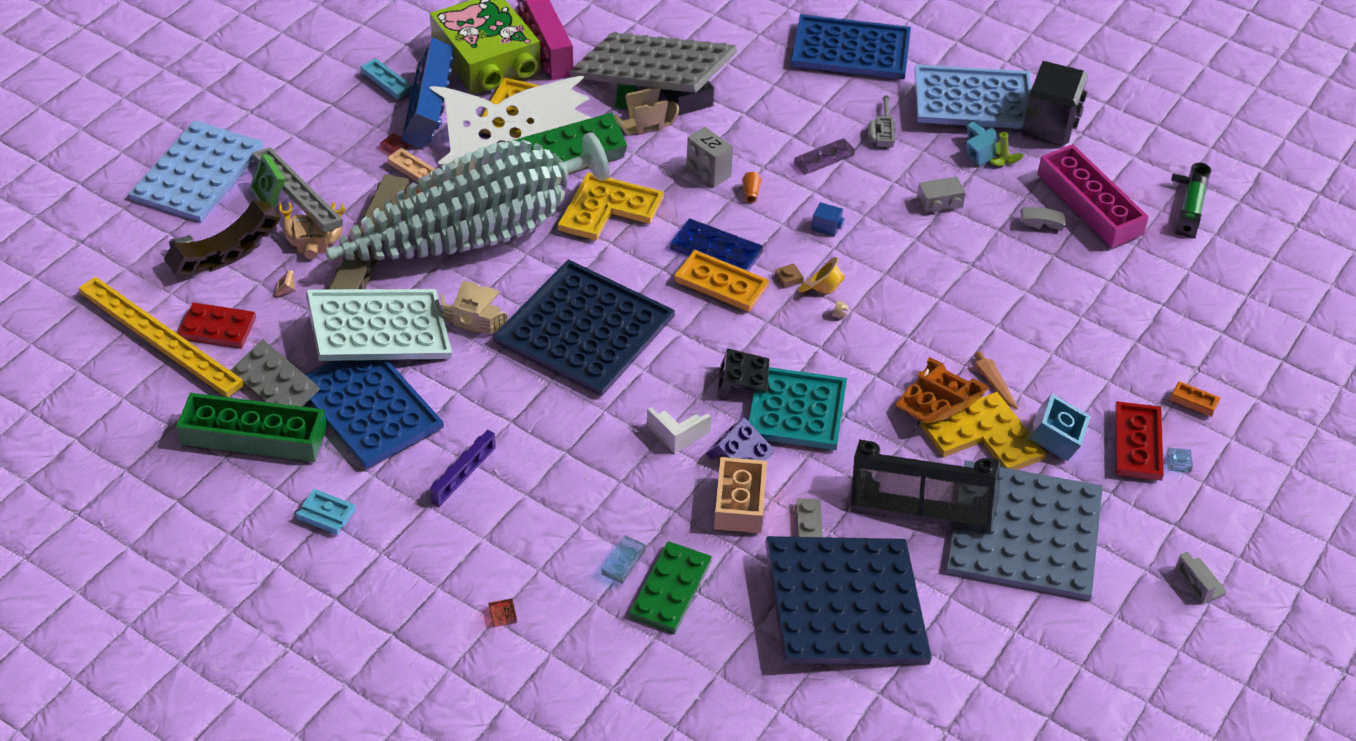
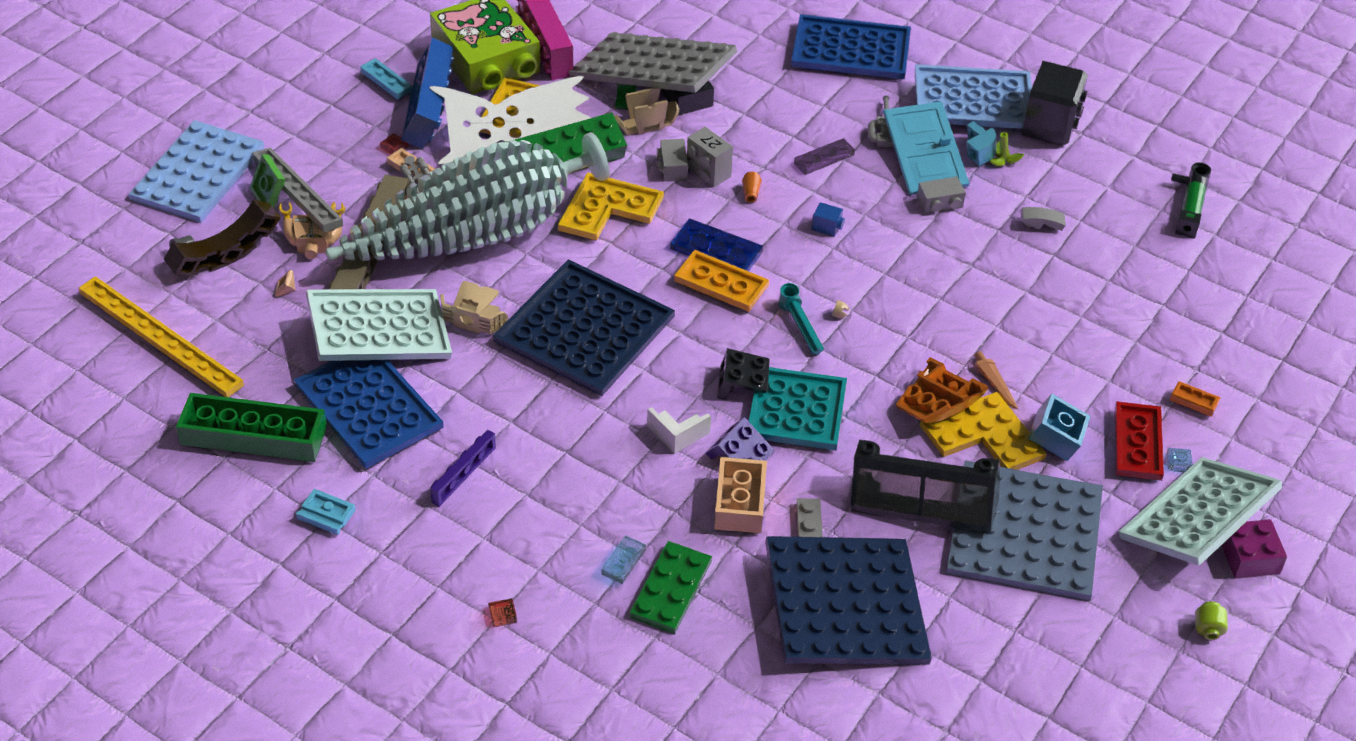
red plate [178,302,256,349] -> none
light grey plate [231,339,320,406] -> none
medium nougat plate [775,263,804,289] -> none
yellow piece [798,257,845,294] -> none
dark pink brick [1037,144,1149,248] -> none
light grey panel [1175,551,1227,604] -> none
none -> light grey piece [400,156,431,194]
none -> light grey brick [657,139,688,182]
none -> teal axle [779,283,824,355]
none -> medium azure door [883,101,970,195]
none -> light aqua plate [1119,457,1282,565]
none -> lime head [1195,601,1228,640]
none -> magenta brick [1221,519,1287,579]

